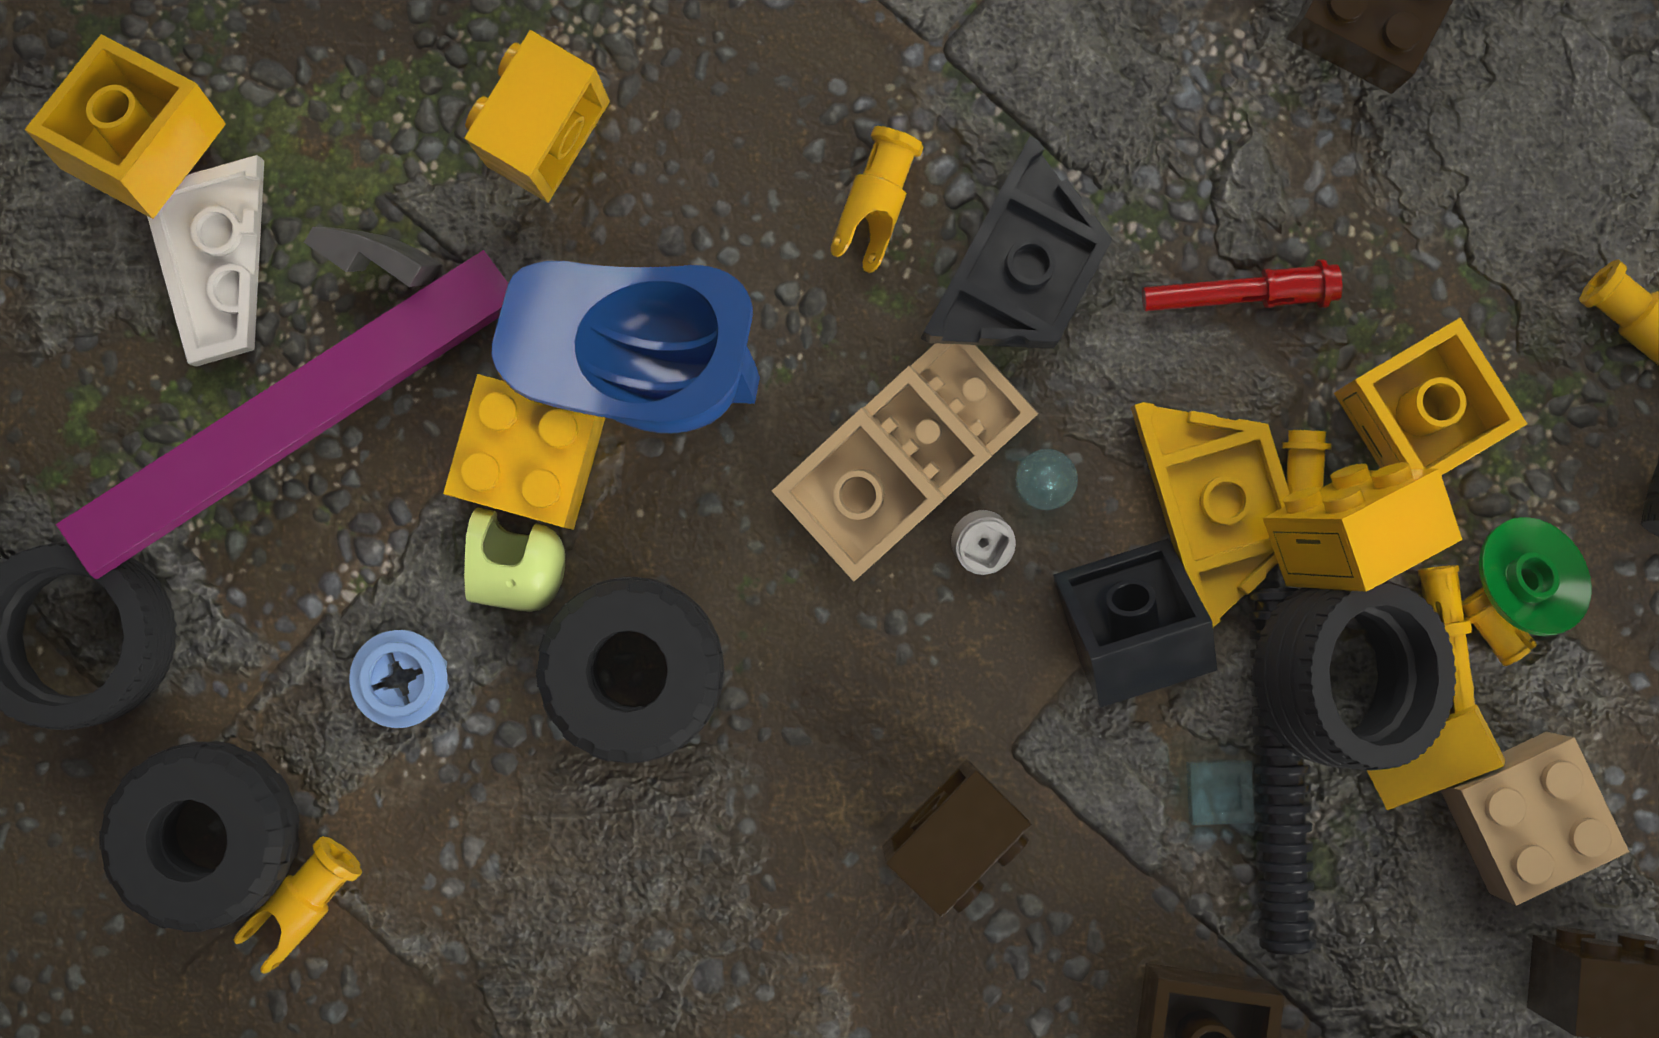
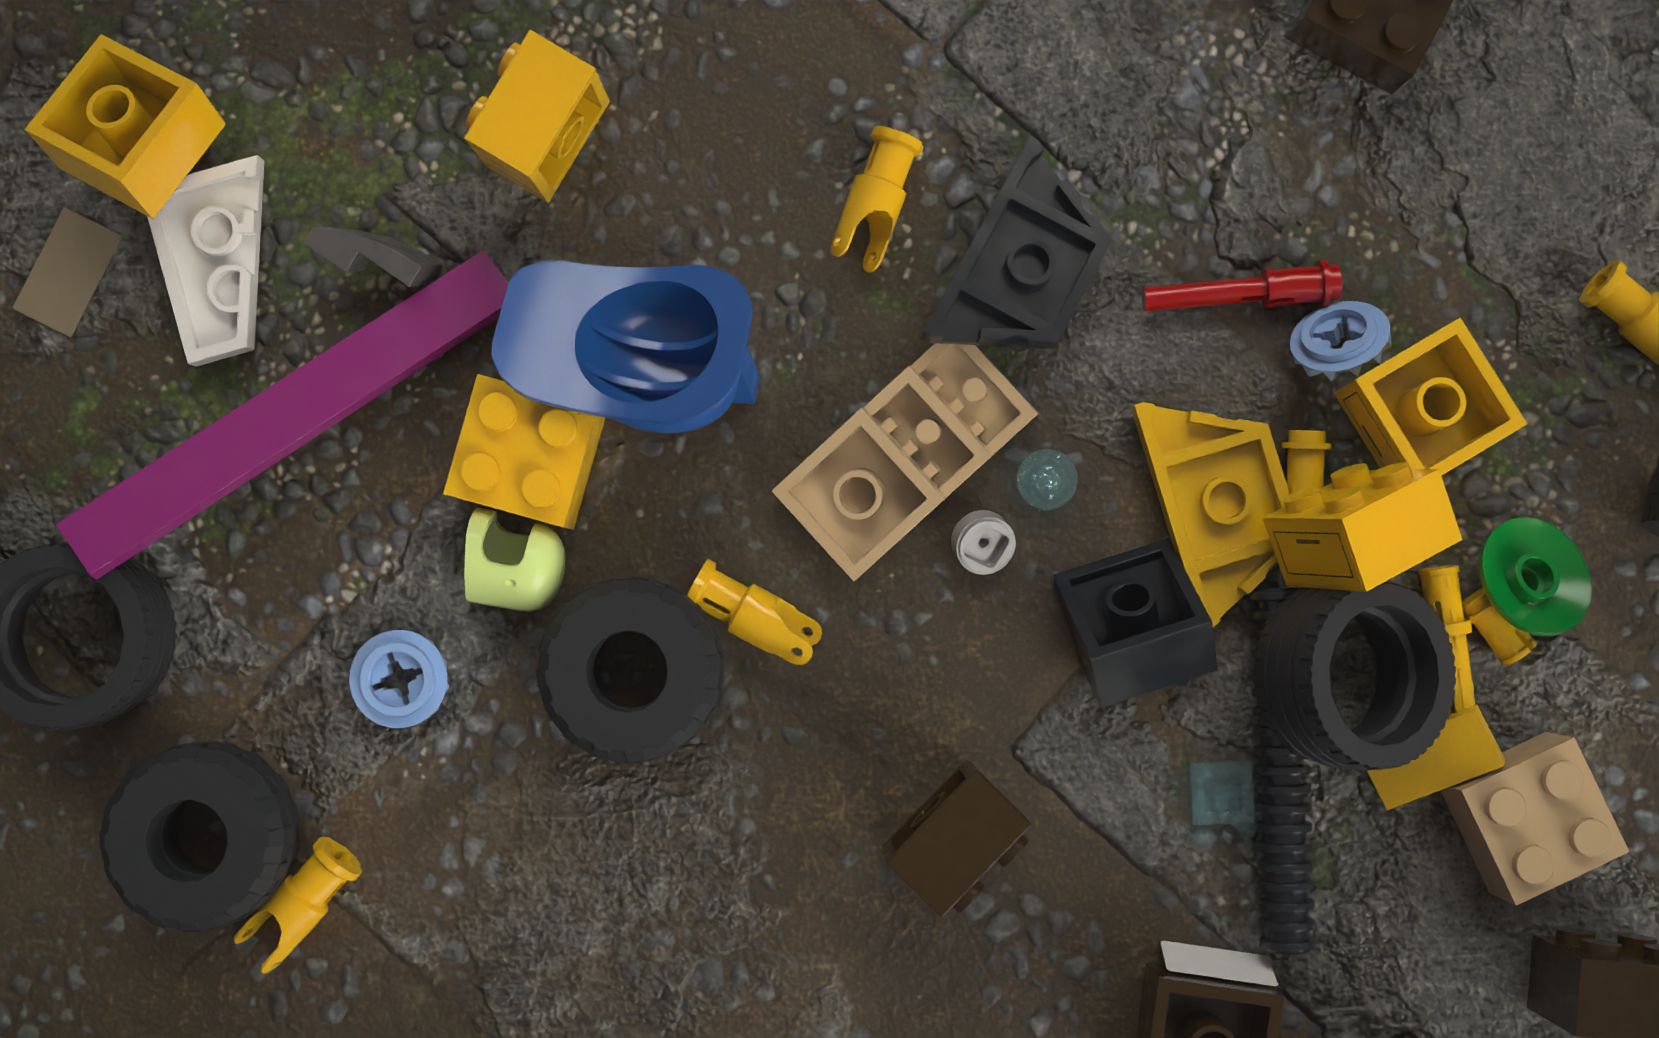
none -> dark tan sticker [12,207,123,337]
none -> yellow piece [687,559,822,665]
none -> white sticker [1161,941,1278,986]
none -> light blue gear [1290,301,1392,382]

